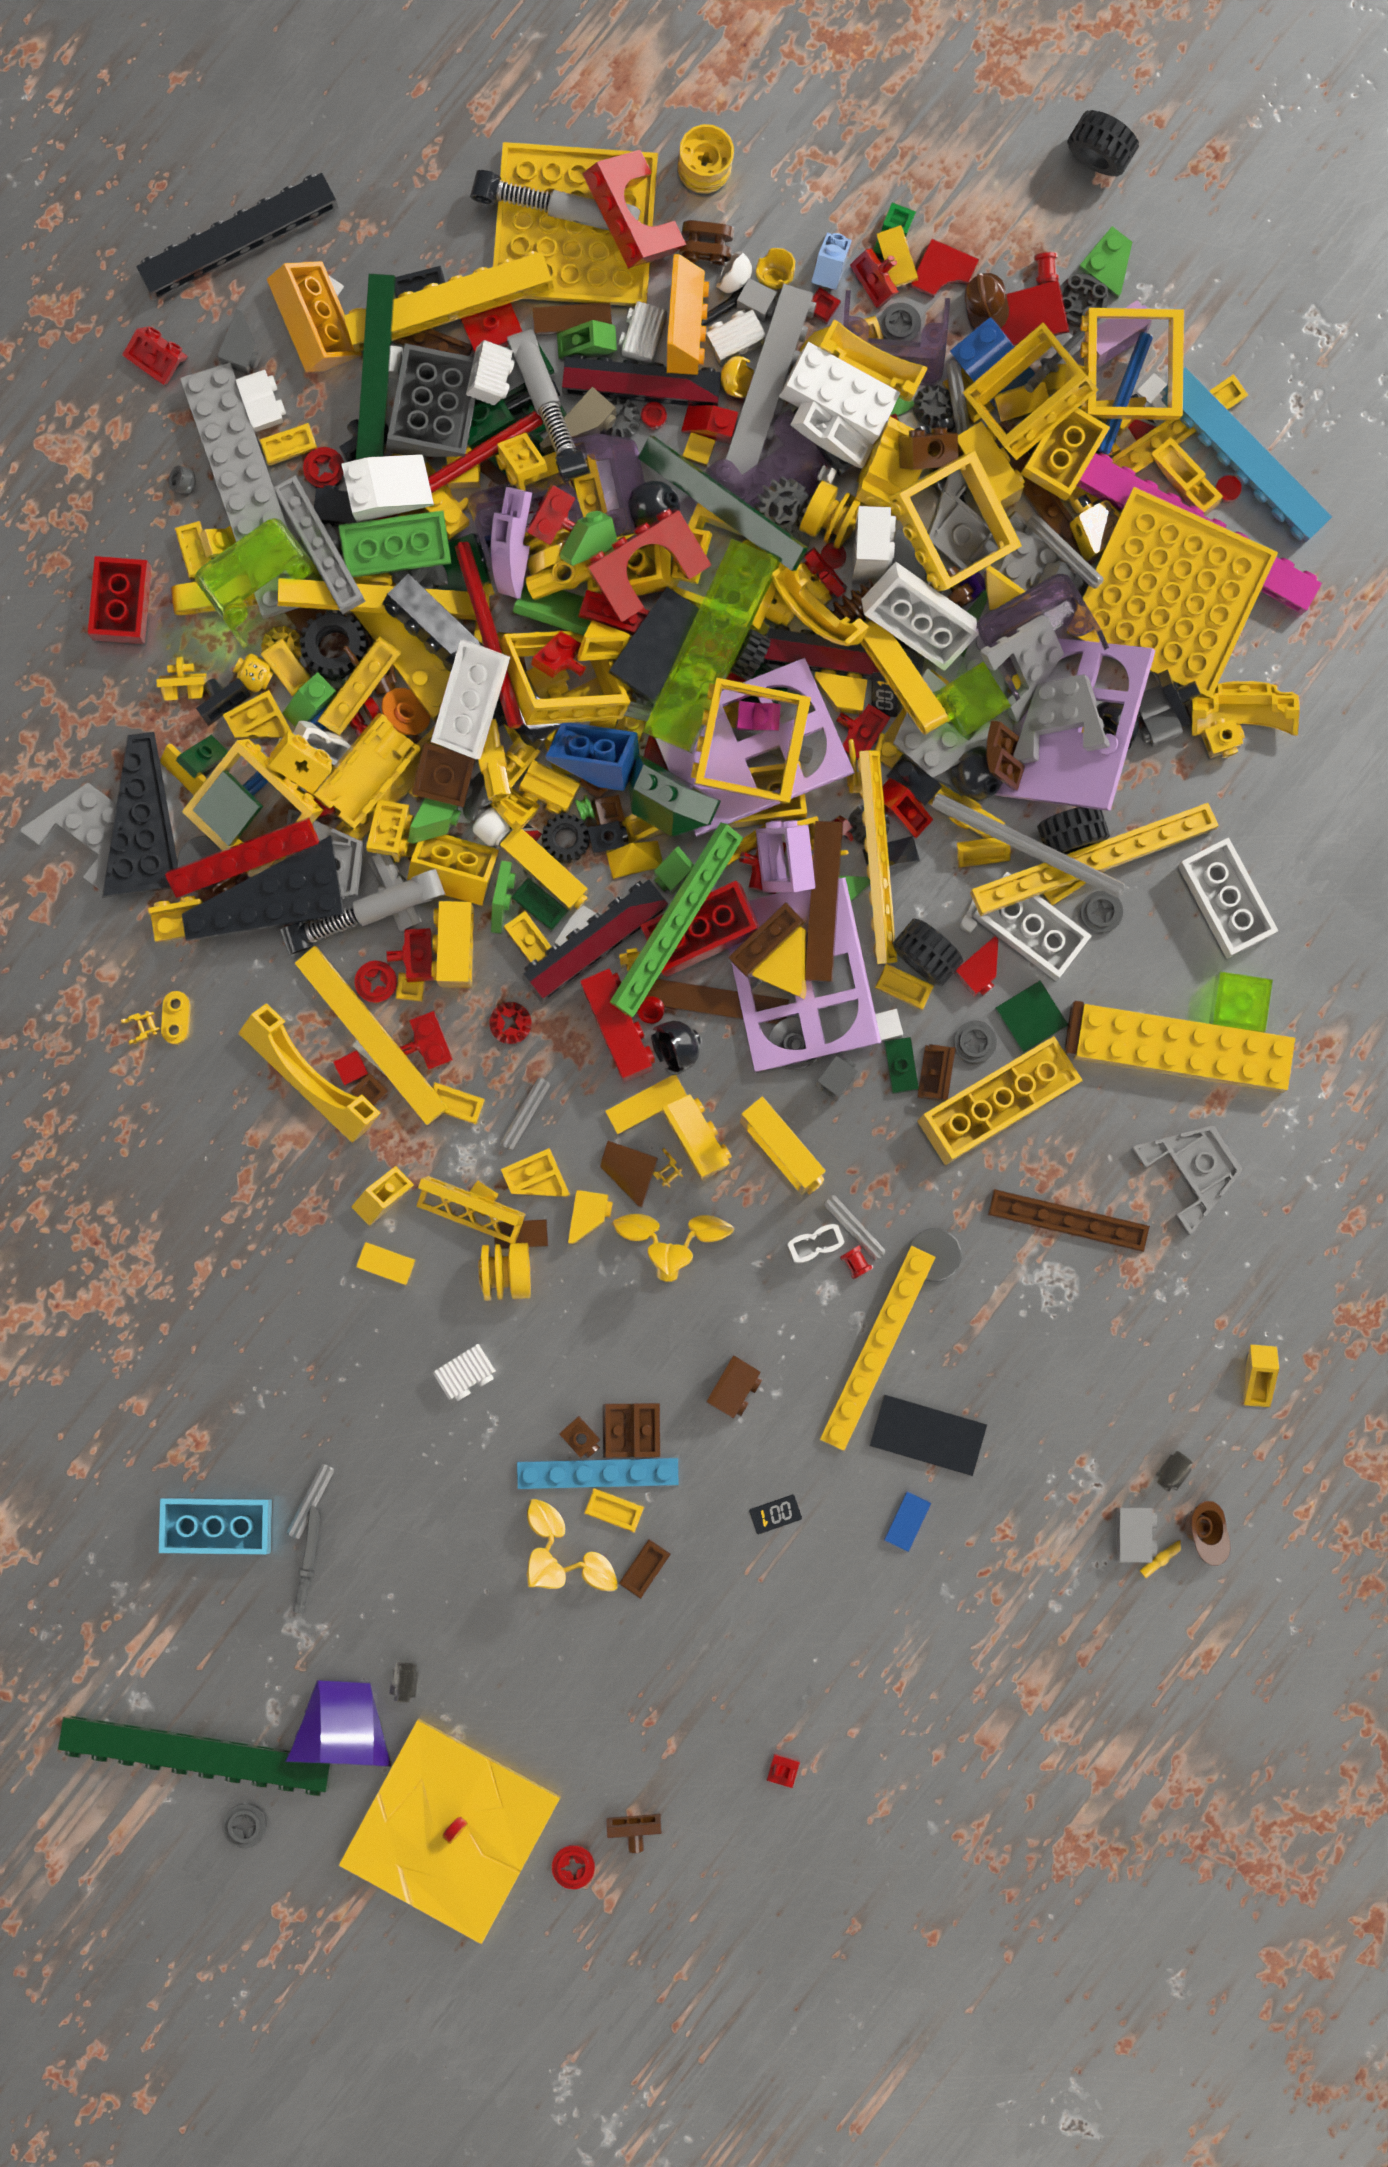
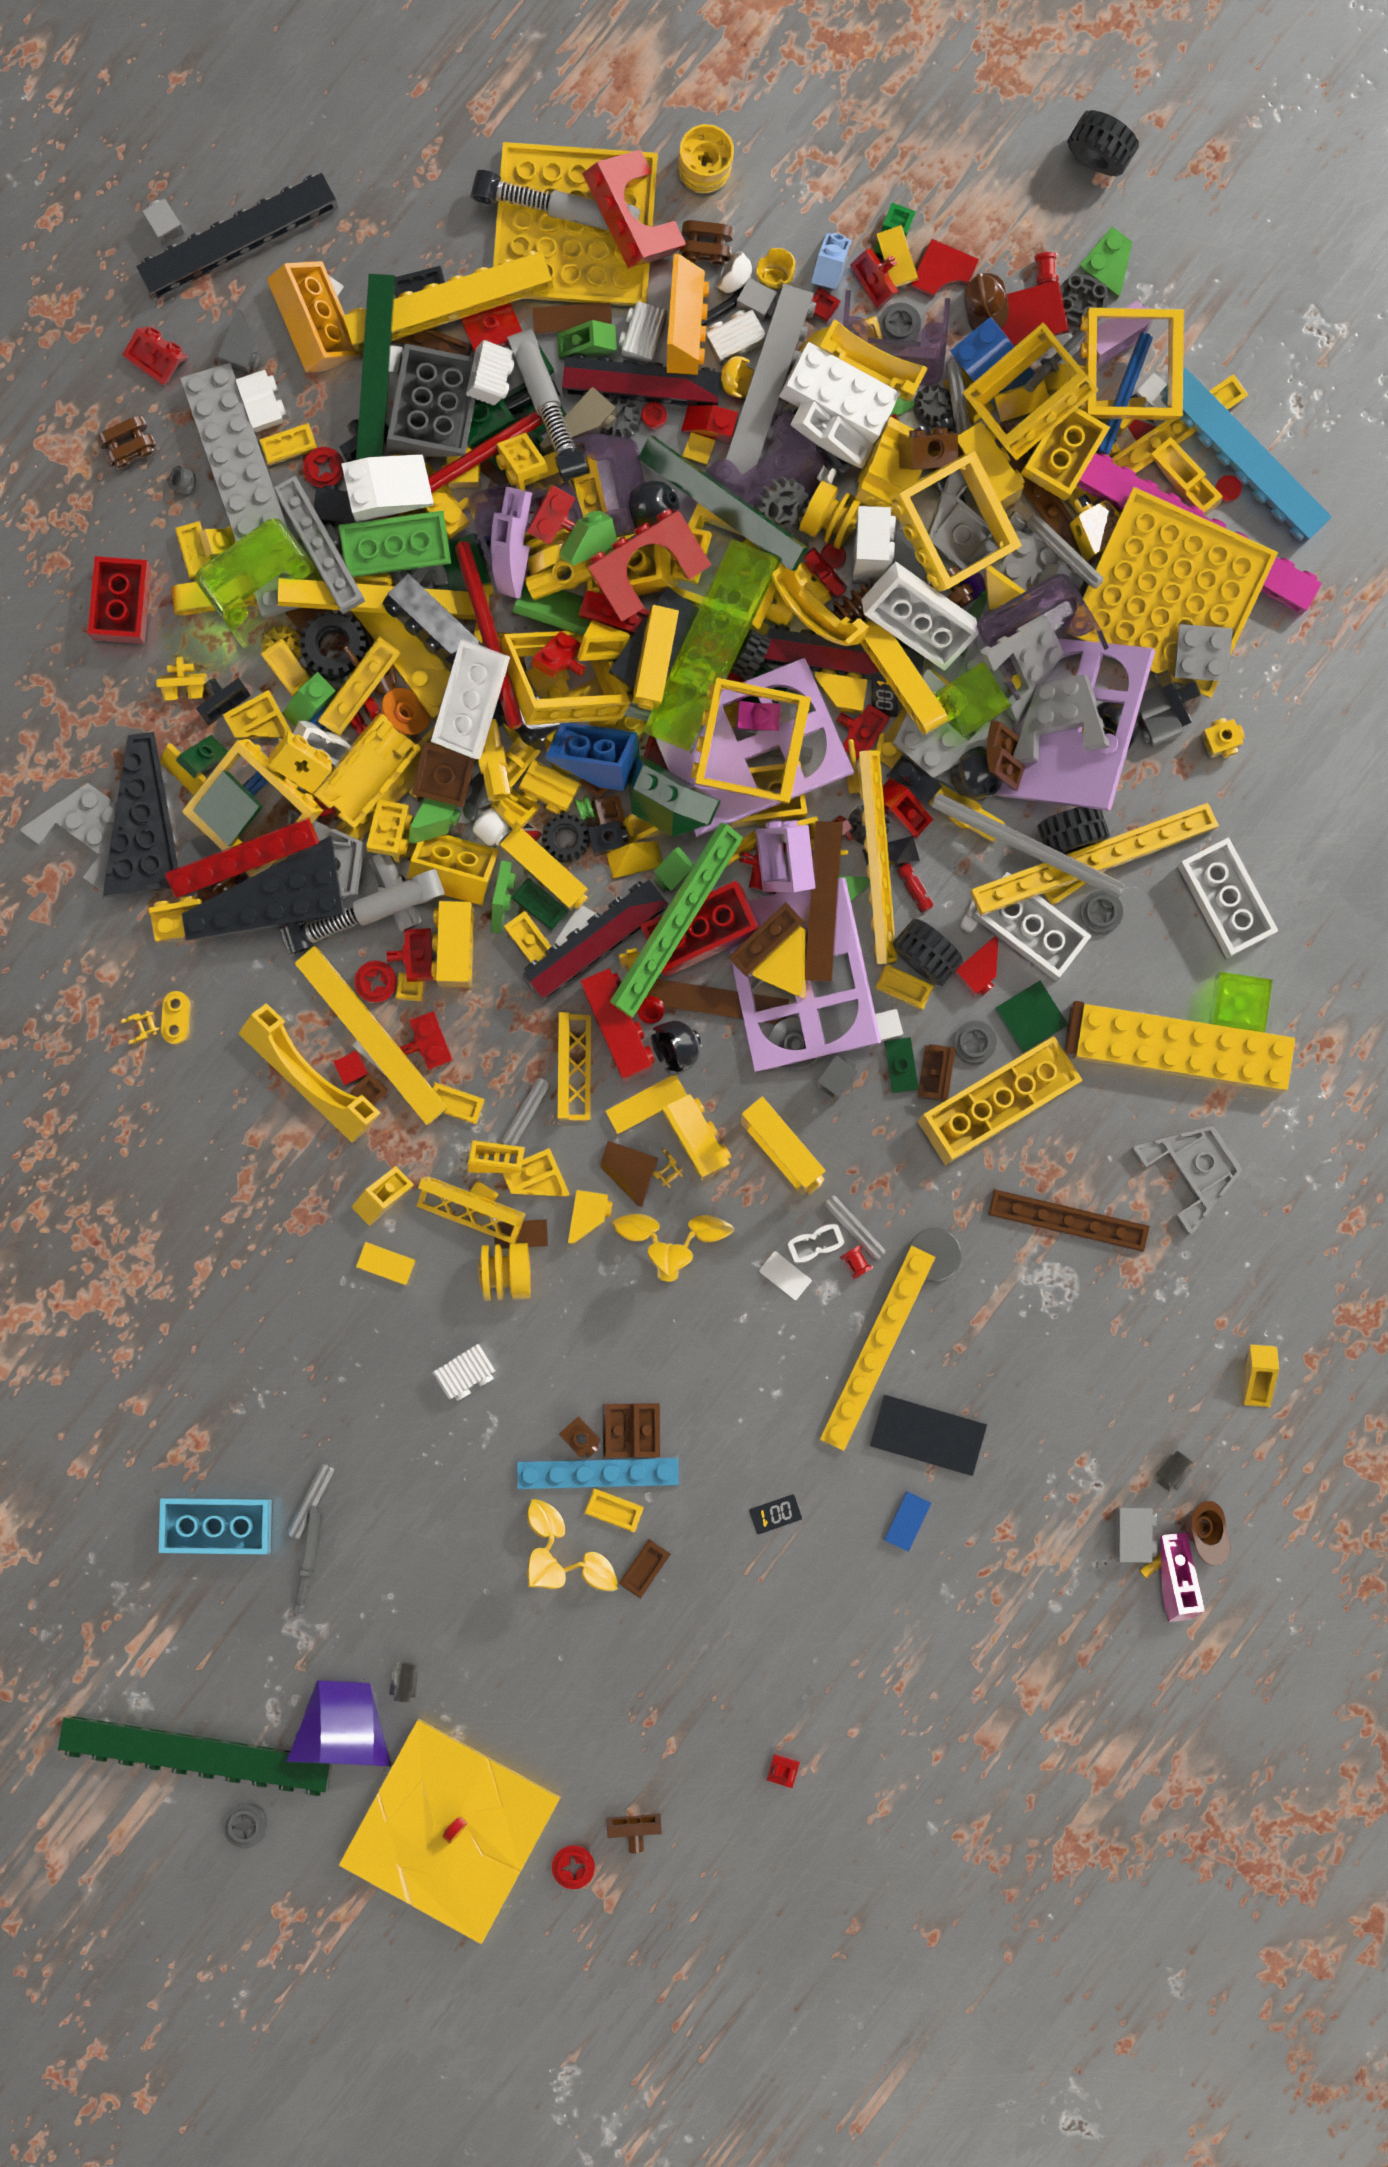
yellow head [233,653,274,692] -> none
red gear [489,1002,532,1044] -> none
reddish brown slope [706,1355,762,1419] -> none
yellow tile [957,838,1011,868] -> none
yellow windscreen [1191,681,1300,736] -> none
none -> reddish brown brick [96,416,156,470]
none -> light grey brick [142,198,184,245]
none -> yellow slope [468,1140,525,1173]
none -> yellow fence [558,1012,591,1121]
none -> yellow brick [632,605,679,710]
none -> white sticker [759,1251,812,1300]
none -> red axle [897,863,934,913]
none -> dark pink slope [1160,1533,1204,1622]
none -> light grey plate [1174,624,1233,682]

